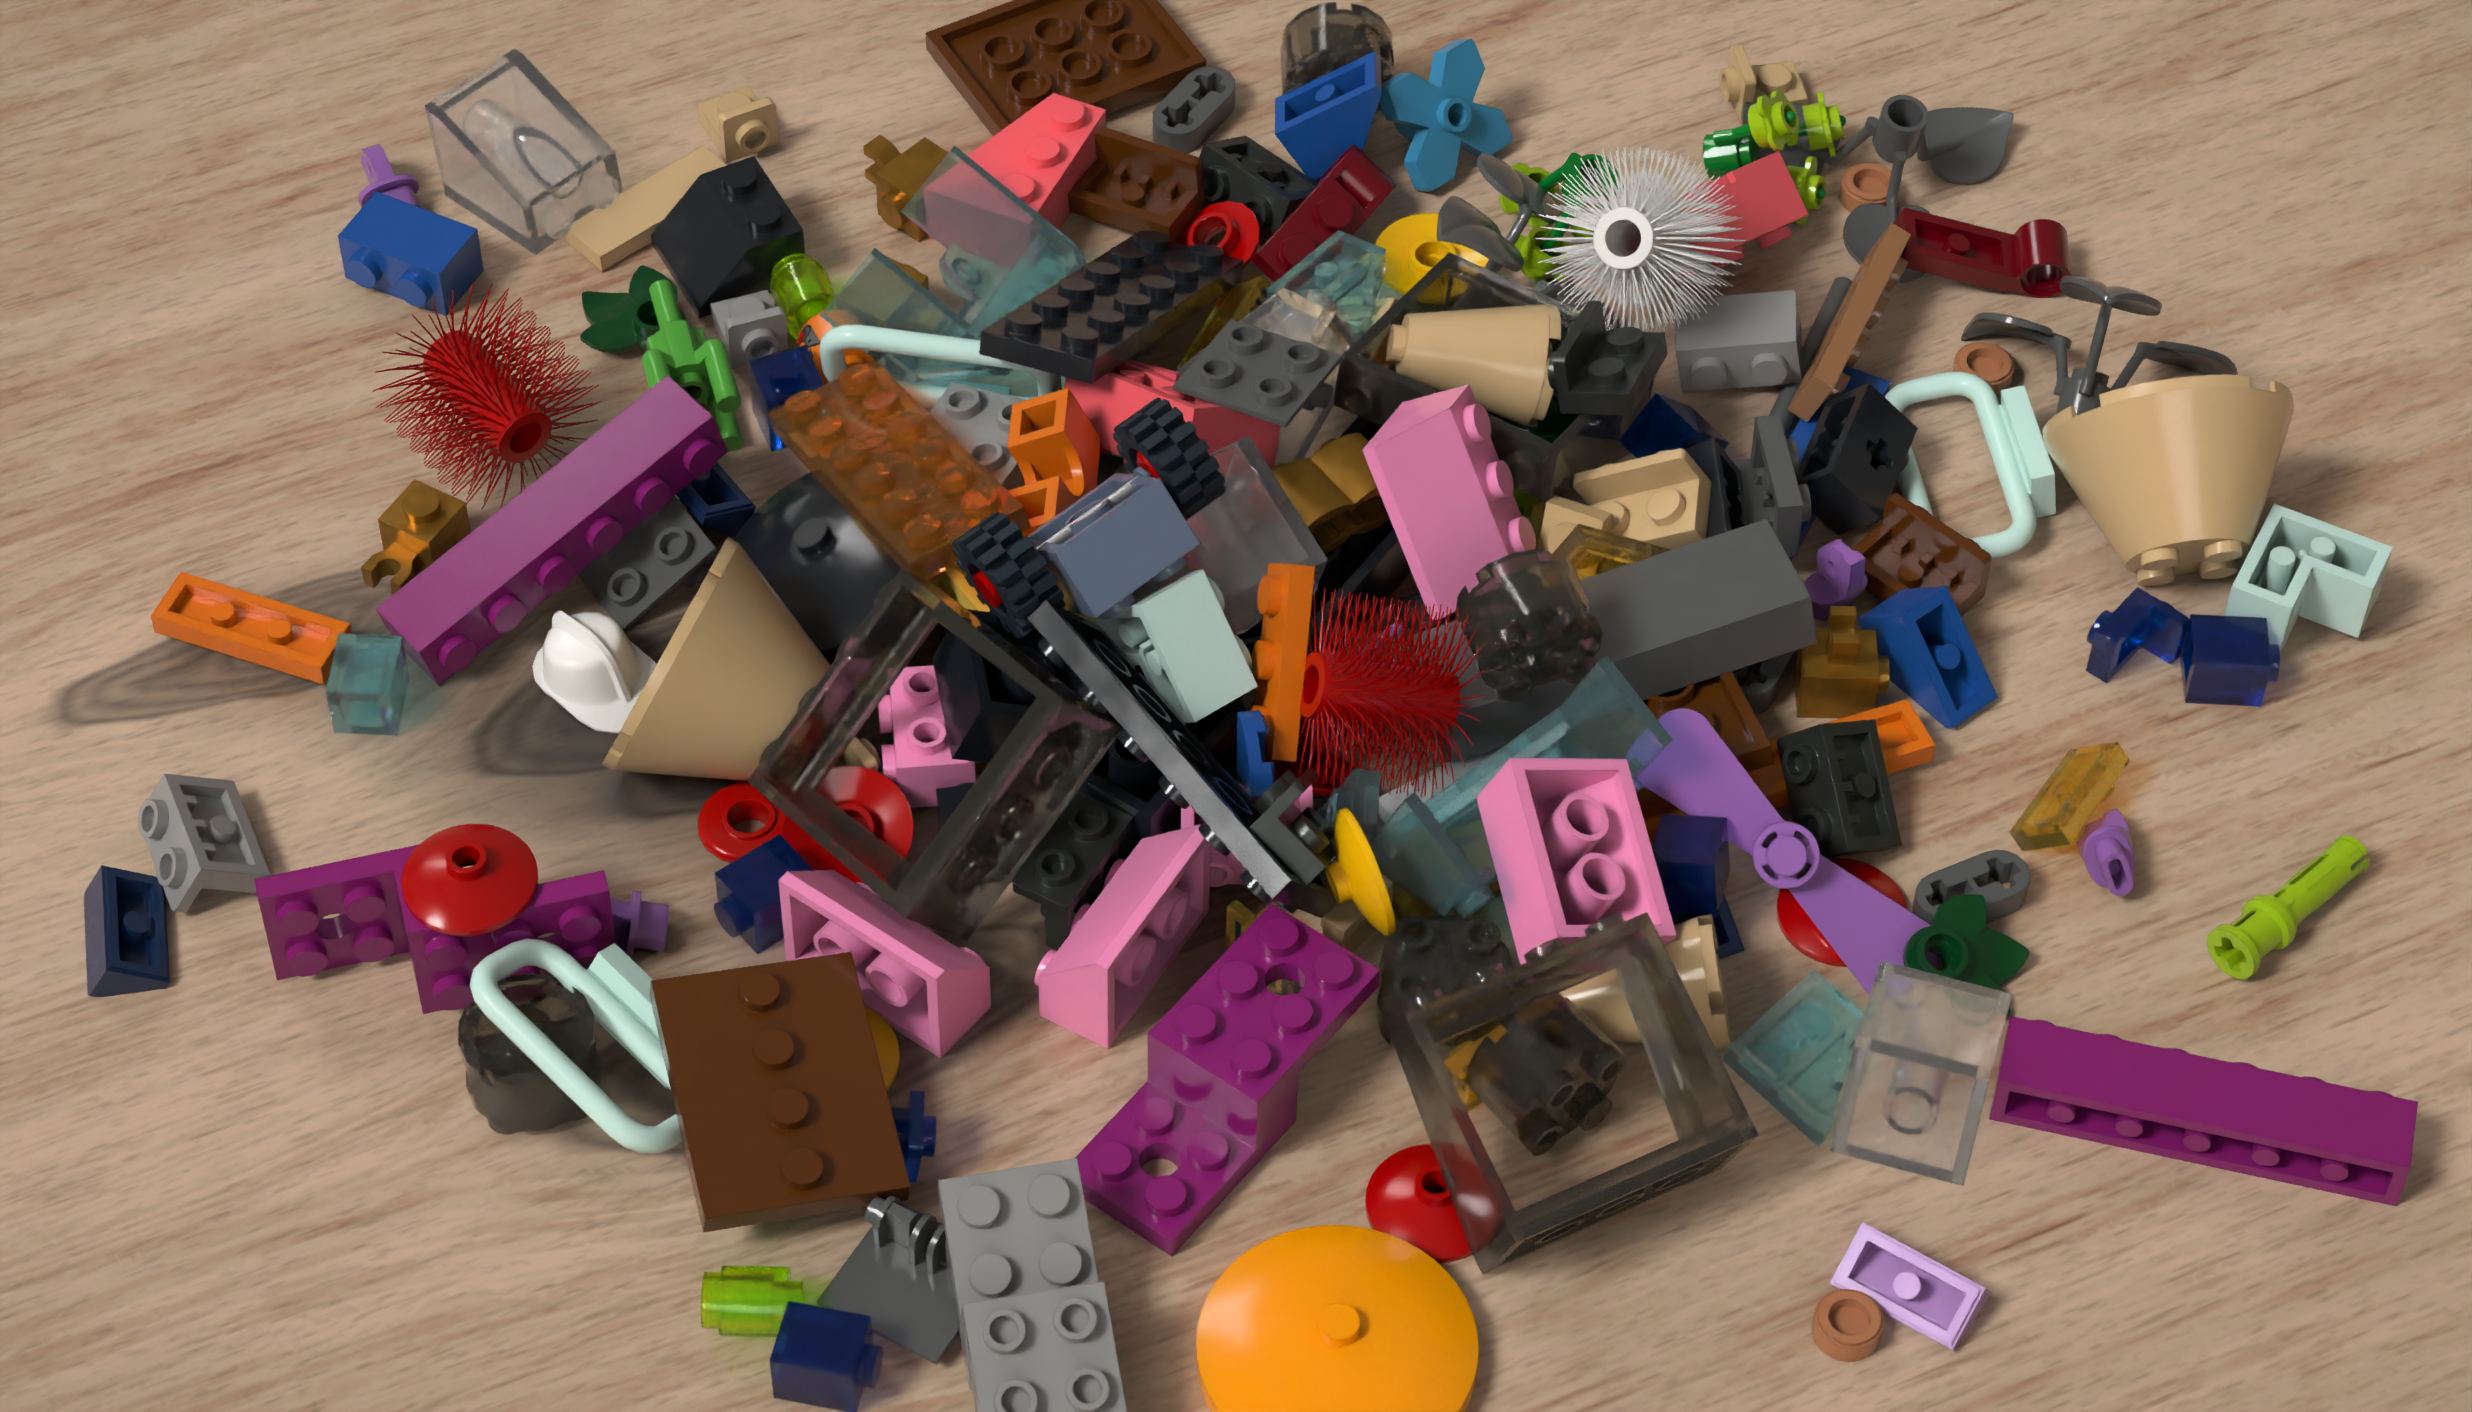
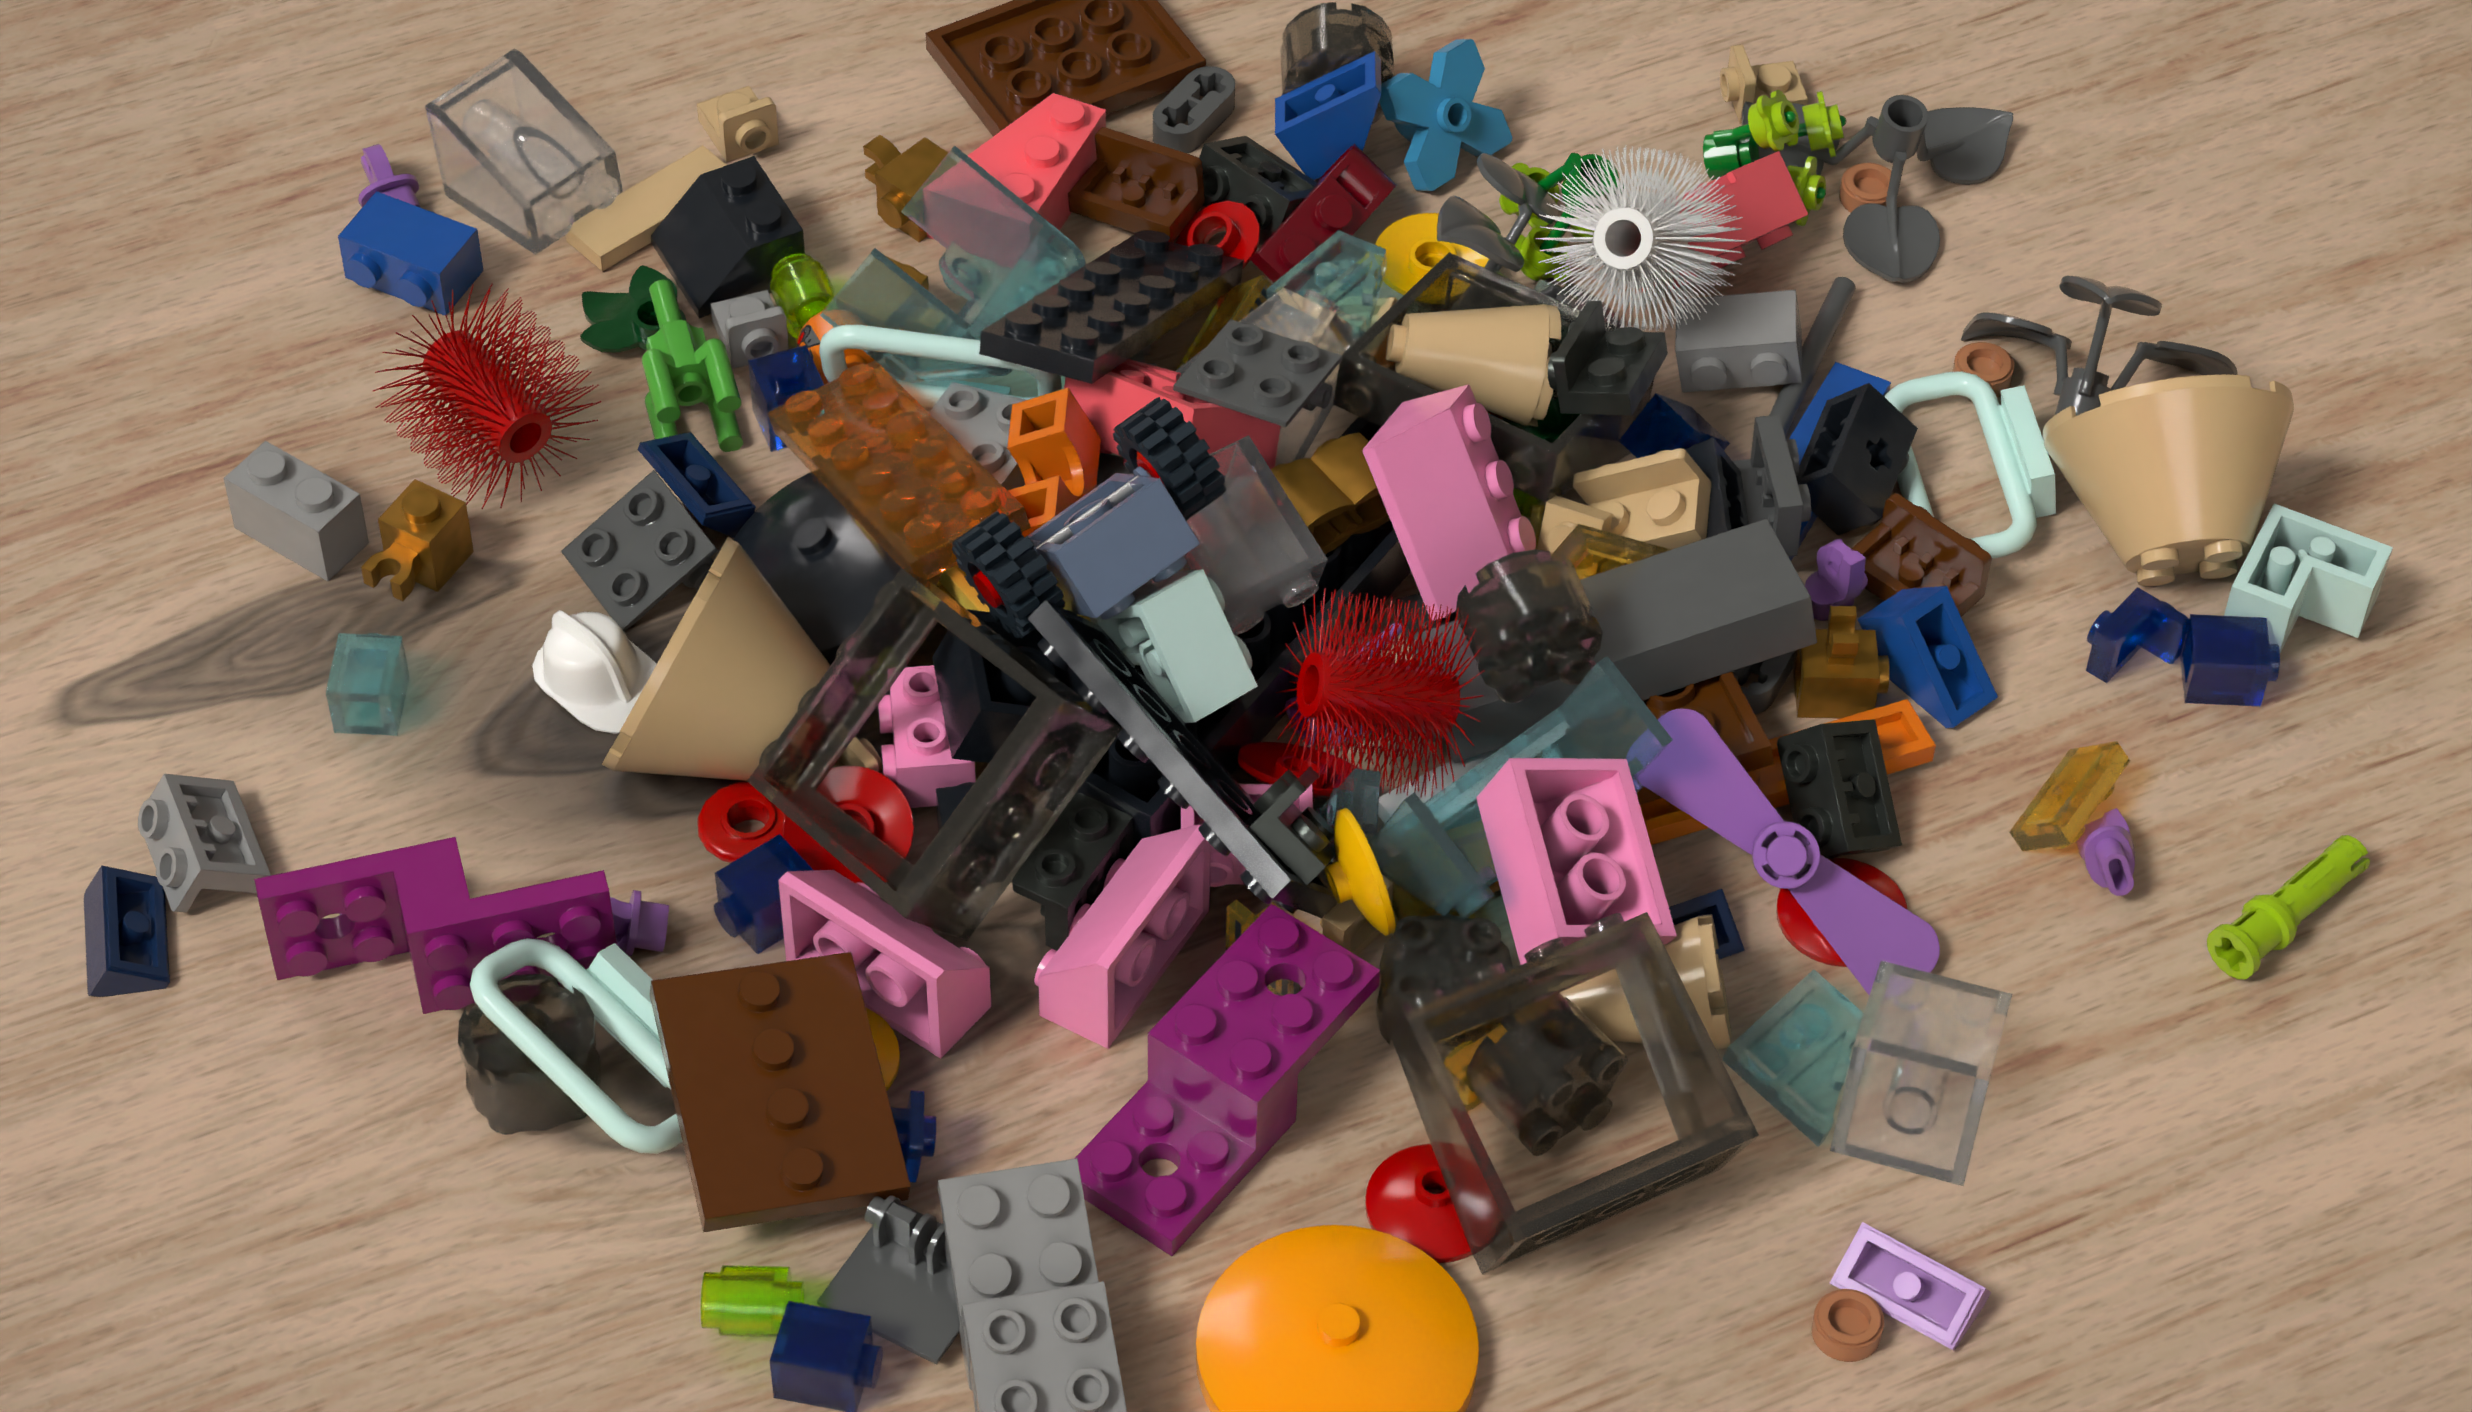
orange plate [151,572,353,685] -> none
magenta brick [376,375,729,686] -> none
red dish [401,824,538,936] -> none
blue tile [1237,710,1275,797] -> none
orange plate [1248,563,1315,762] -> none
clear blue brick [1652,814,1730,918] -> none
medium nougat plate [1787,222,1911,422] -> none
dark red plate [1894,207,2071,298] -> none
dark green plate [1903,894,2030,1023] -> none
dark grey beam [1912,850,2030,925] -> none
magenta brick [1989,1016,2418,1206] -> none
none -> light grey brick [224,441,369,581]

